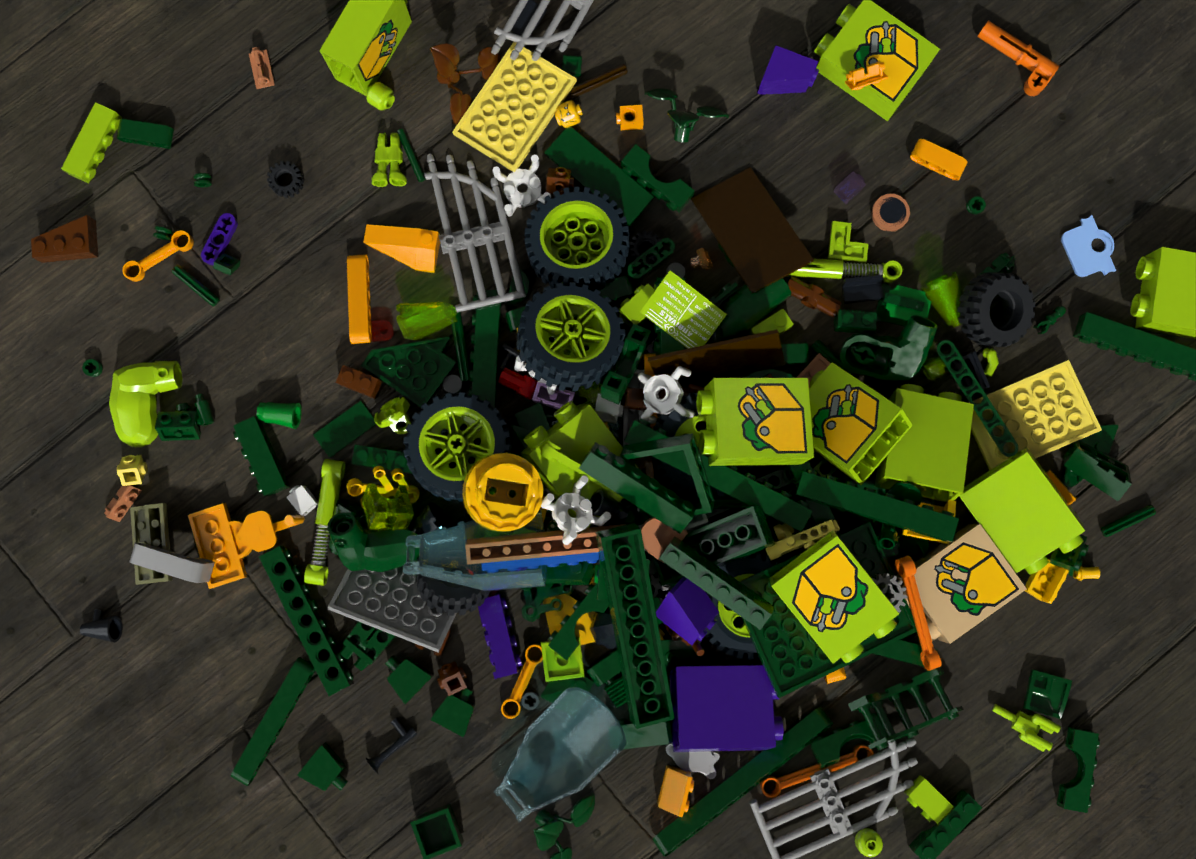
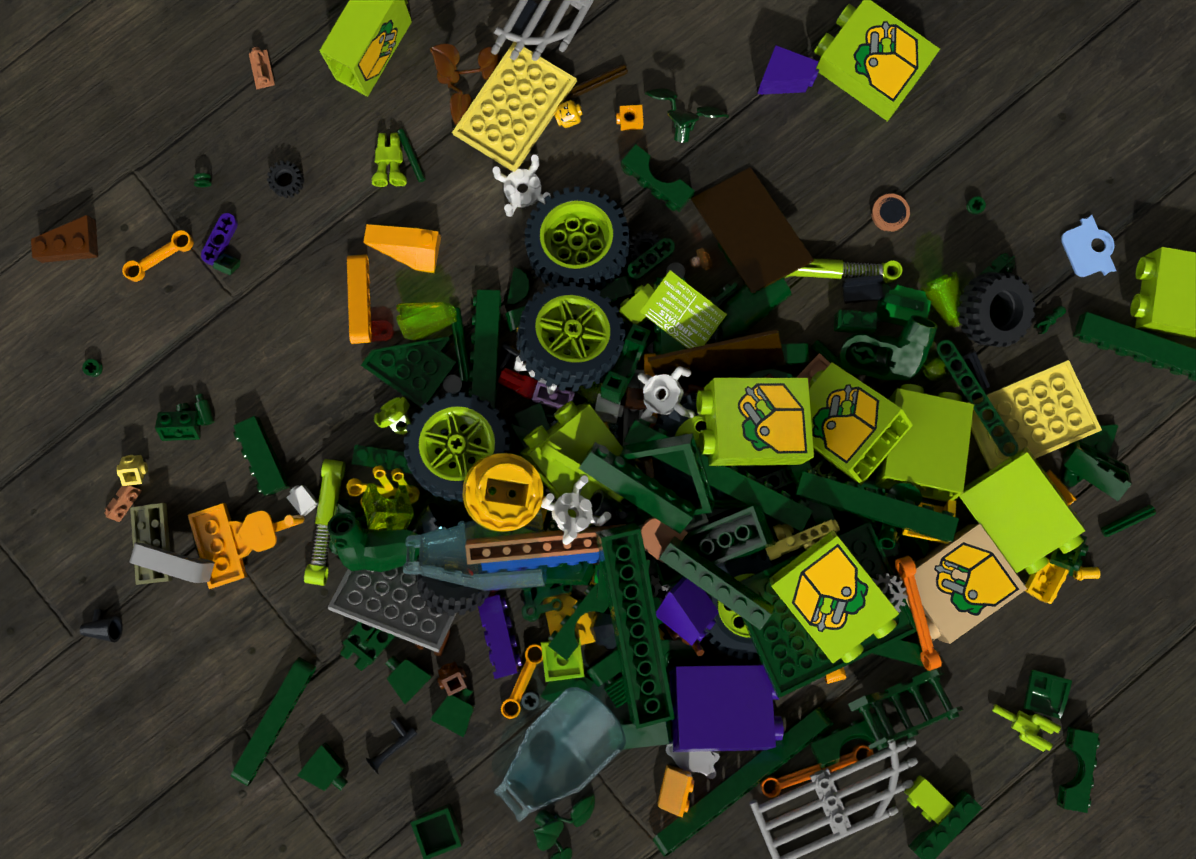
lime brick [61,102,122,184] -> none
lime piece [109,361,183,447] -> none
dark green beam [117,119,174,149] -> none
dark green bush [153,226,172,241] -> none
dark green axle [172,265,220,307] -> none
green plant [256,402,302,429] -> none
dark green brick [259,546,354,696] -> none
dark green piece [313,401,376,458] -> none
reddish brown brick [335,365,382,399] -> none
lime head [366,82,395,110] -> none
light grey piece [424,154,526,313] -> none
dark green tile [544,126,654,226] -> none
reddish brown brick [546,167,574,195] -> none
dark green tile [562,55,582,77] -> none
lime brick [748,309,794,335] -> none
reddish brown piece [787,276,842,318] -> none
lime plate [828,221,868,264] -> none
clear purple brick [833,171,866,204] -> none
light orange hinge [845,61,888,90] -> none
lime head [855,828,883,857] -> none
light orange beam [910,139,968,180] -> none
orange piece [977,20,1060,96] -> none
lime arm [982,348,999,377] -> none

